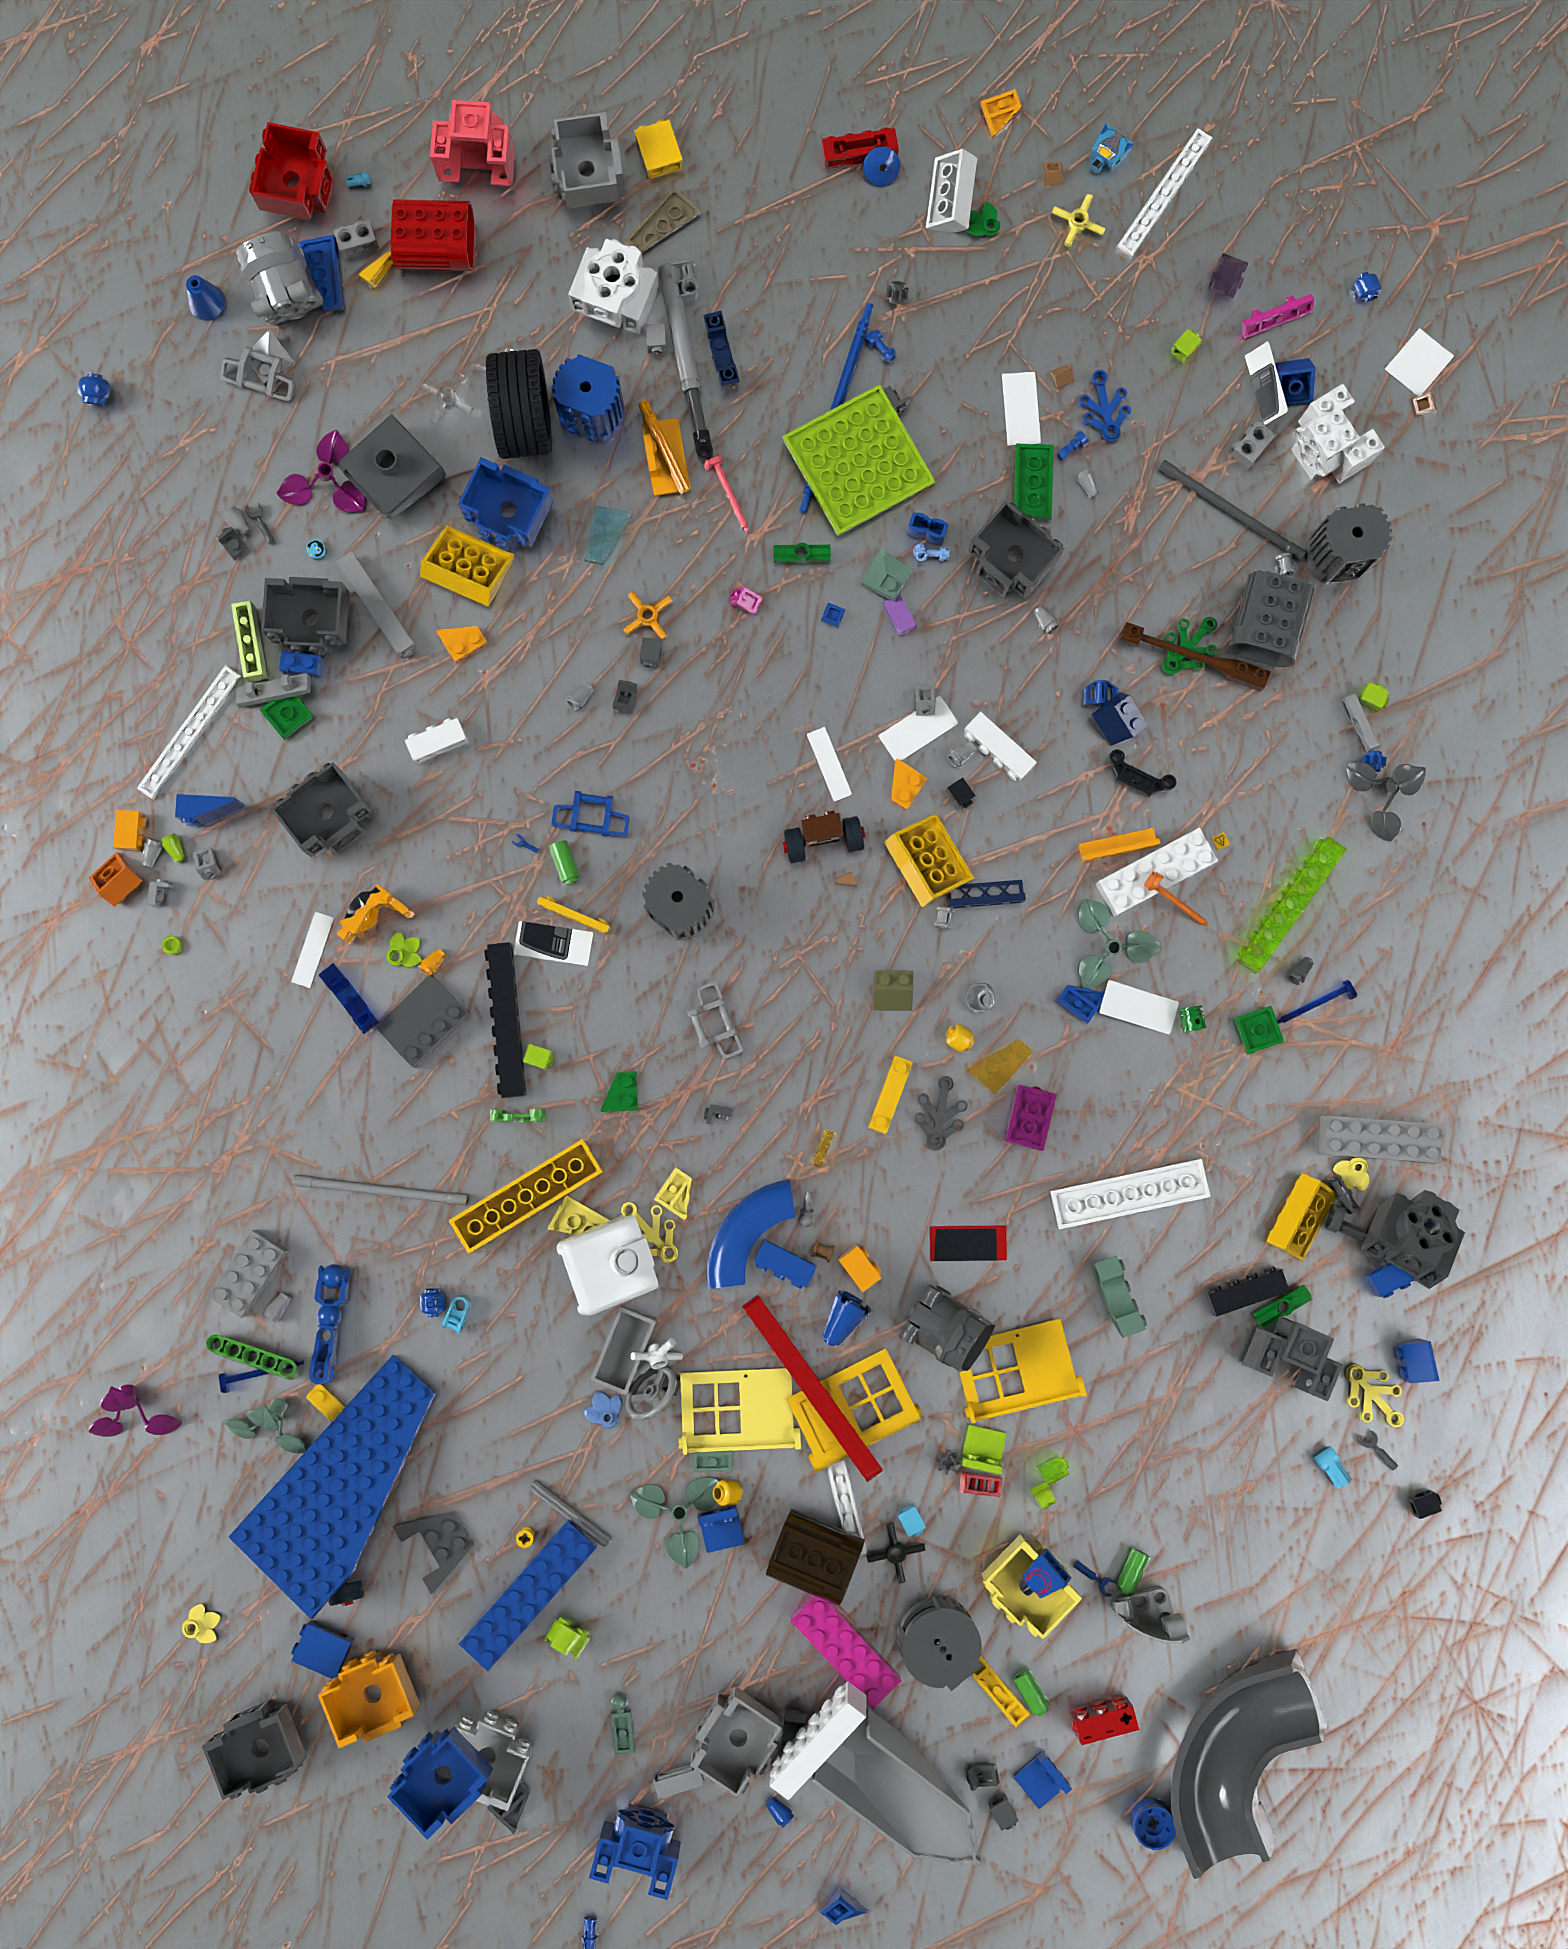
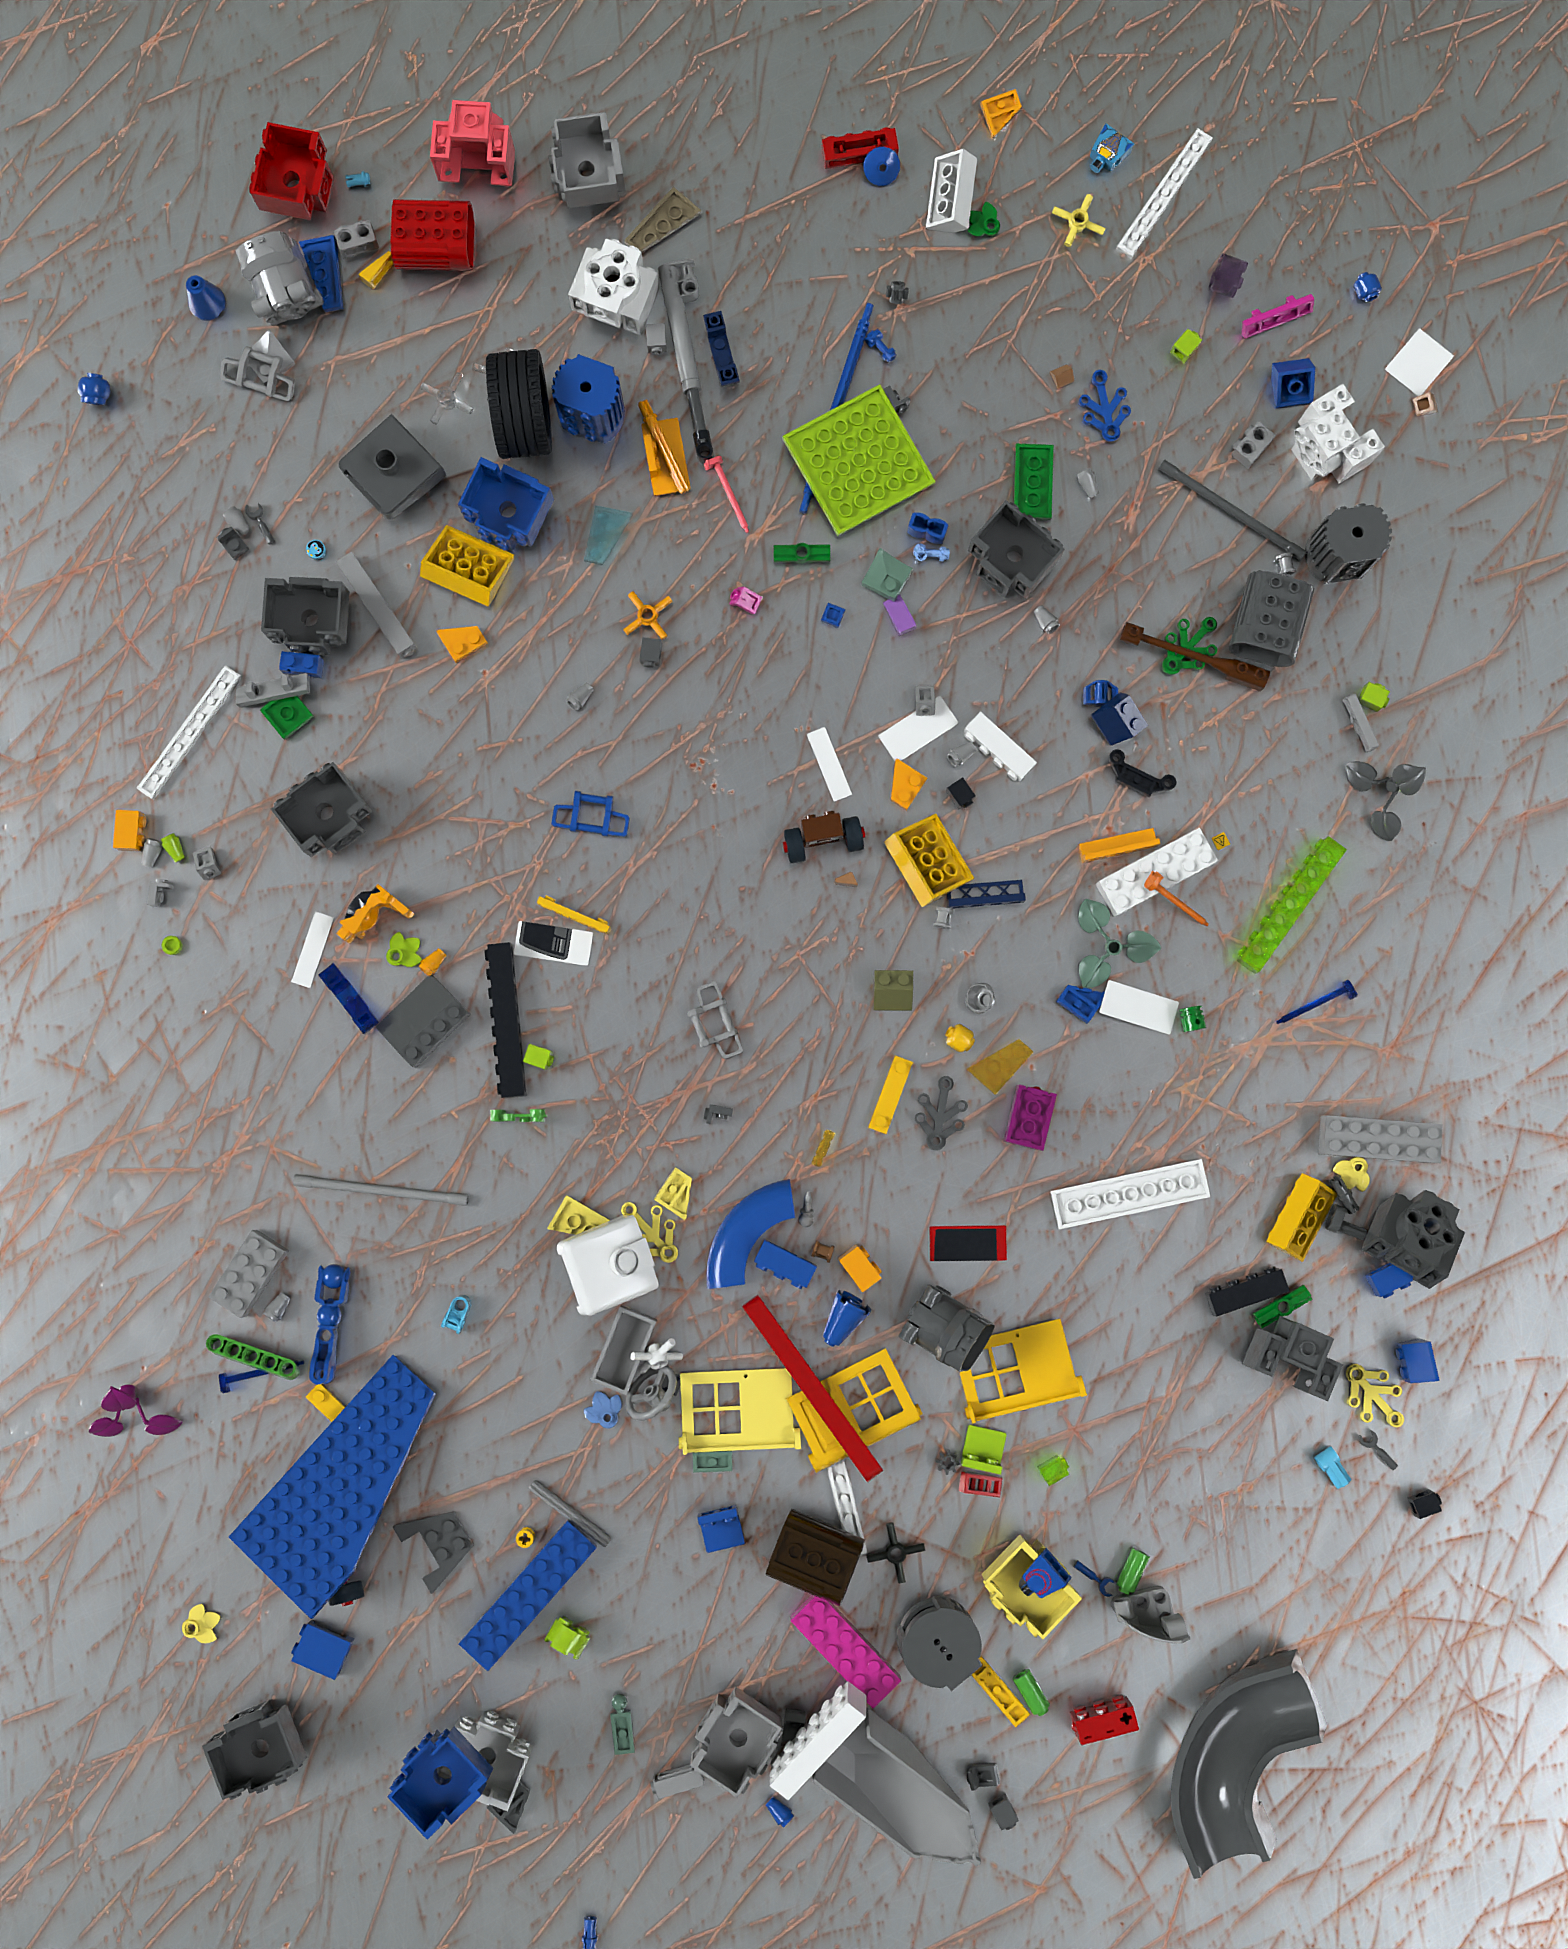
orange slope [89,852,142,907] -> none
blue slope [175,794,244,827] -> none
sand green plant [224,1398,308,1454] -> none
yellowish green brick [231,601,268,682] -> none
magenta plant [277,430,365,512] -> none
light orange piece [318,1649,421,1748] -> none
white brick [405,717,469,764] -> none
blue head [420,1288,446,1317] -> none
yellow brick [448,1139,604,1254] -> none
blue hand [512,834,539,853] -> none
bright green brick [549,840,580,885] -> none
blue piece [589,1804,681,1900] -> none
green wing [601,1072,638,1112] -> none
dark grey bracket [612,680,637,713] -> none
sand green plant [630,1477,719,1568] -> none
yellow panel [634,119,684,179] -> none
dark grey piece [642,863,715,940] -> none
yellow head [713,1479,743,1506] -> none
blue slope [820,1887,870,1925] -> none
medium azure brick [897,1504,926,1537] -> none
white sticker [1002,372,1041,446] -> none
blue bracket [1014,1751,1072,1809] -> none
lime leg [1030,1481,1057,1510] -> none
medium nougat slope [1043,162,1063,185] -> none
blue piece [1057,431,1089,460] -> none
sand green brick [1094,1255,1147,1338] -> none
blue wheel [1130,1798,1176,1850] -> none
green plate [1234,1006,1284,1055] -> none
sticker [1245,341,1288,425] -> none
dark grey cone [1287,957,1314,985] -> none
blue gear [1362,750,1387,772] -> none

